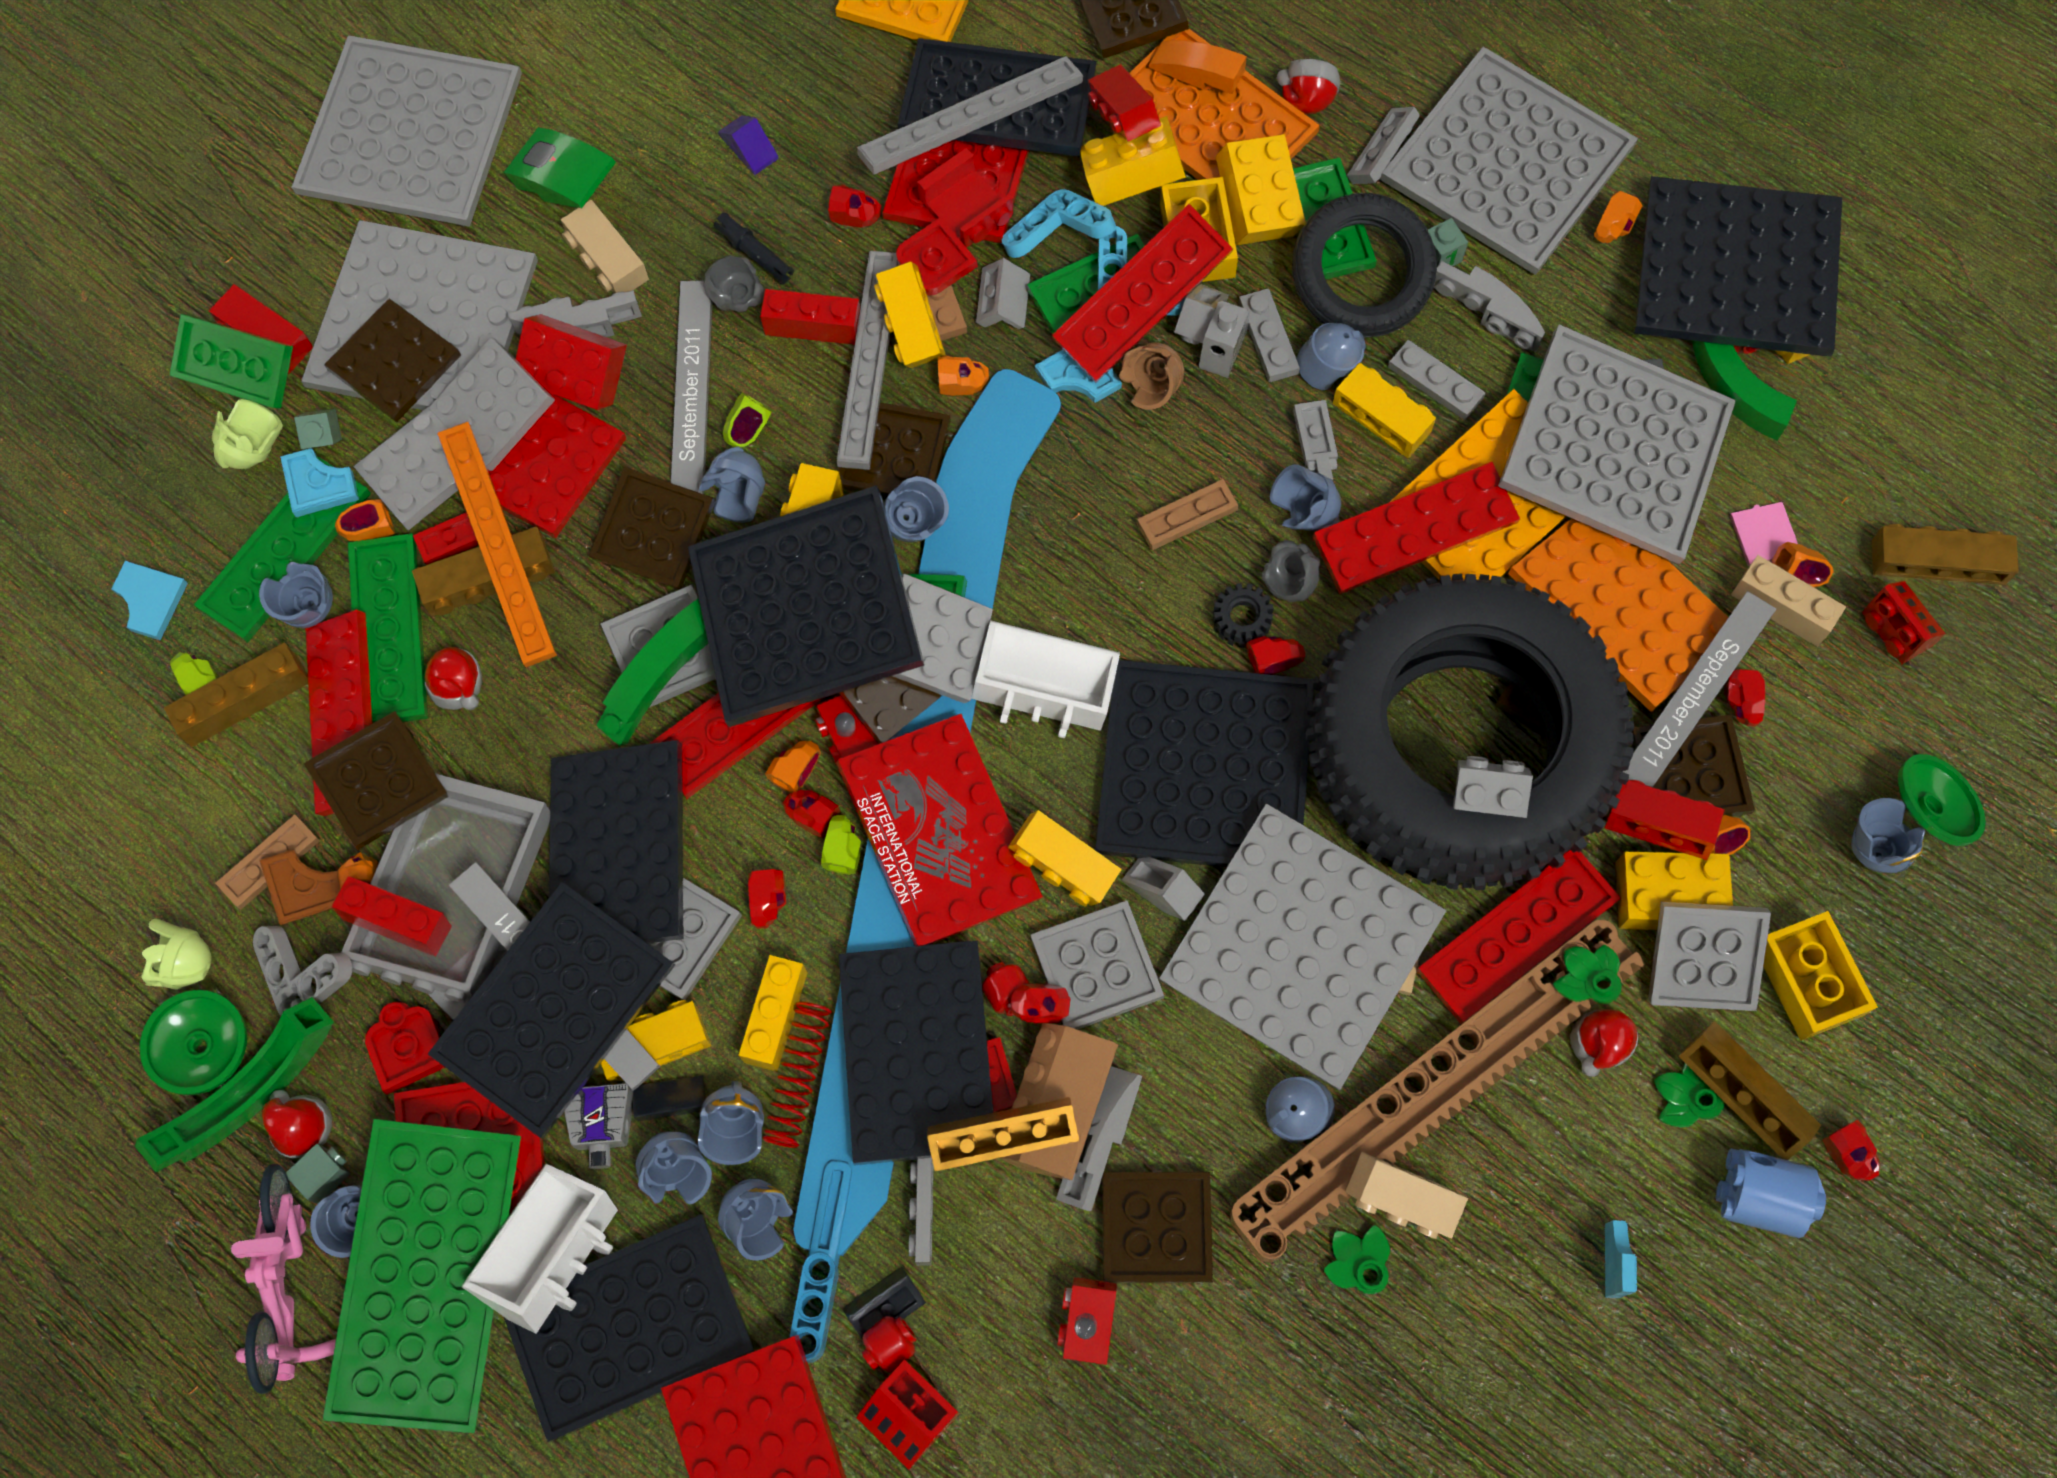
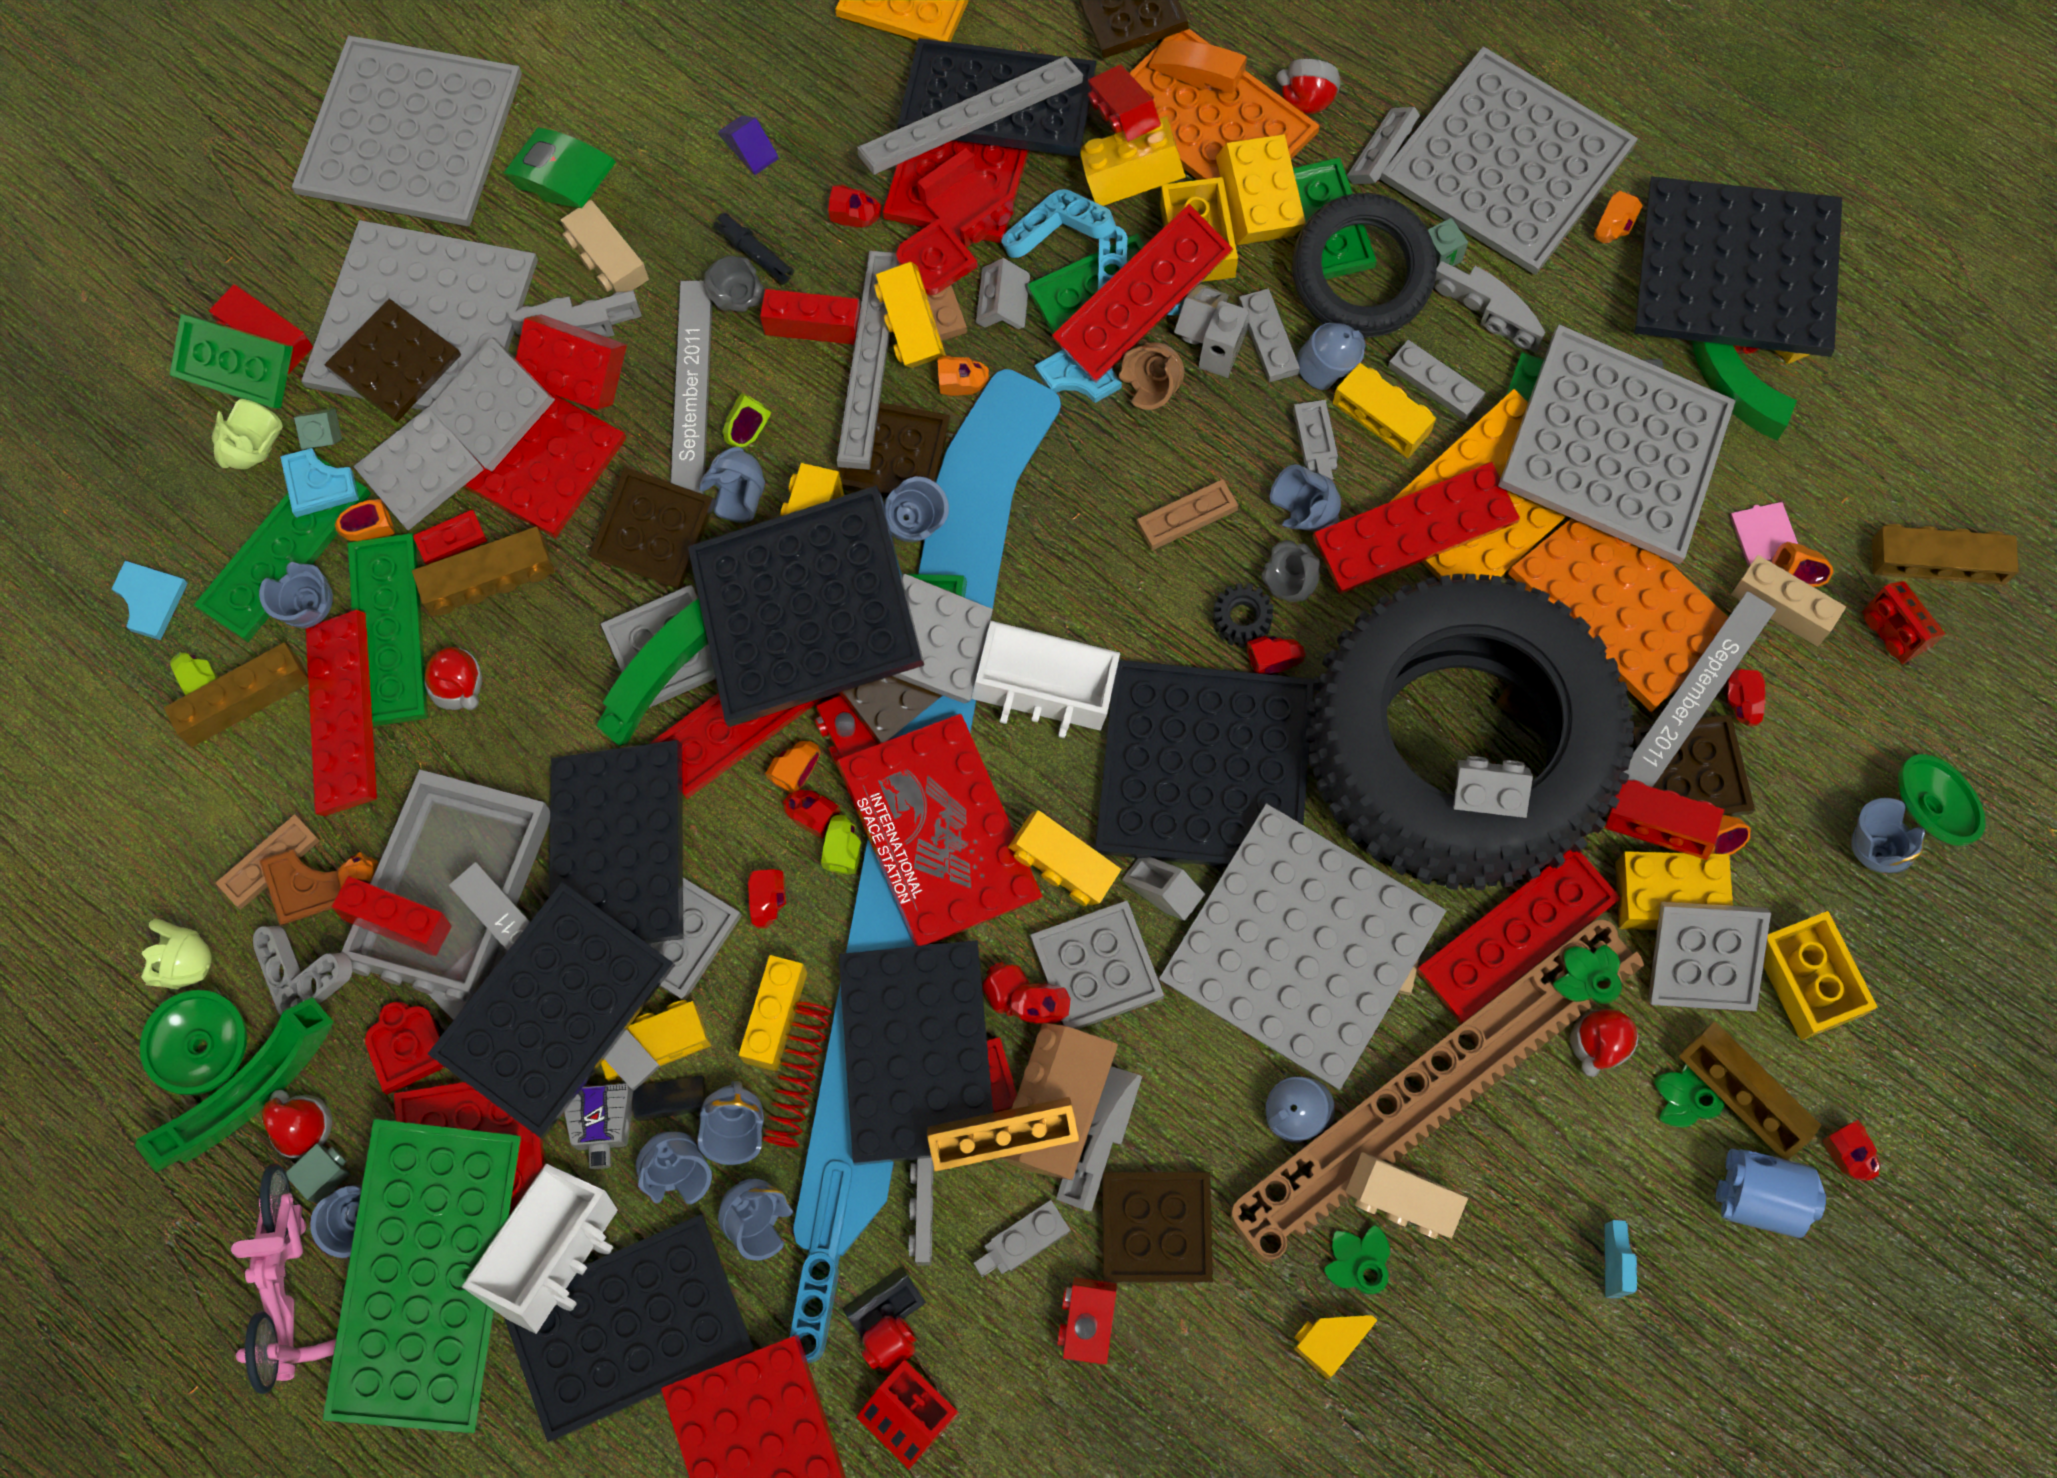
dark brown plate [304,711,449,850] -> none
orange plate [437,422,557,668] -> none
none -> light grey hinge [974,1200,1071,1277]
none -> yellow slope [1293,1315,1377,1379]

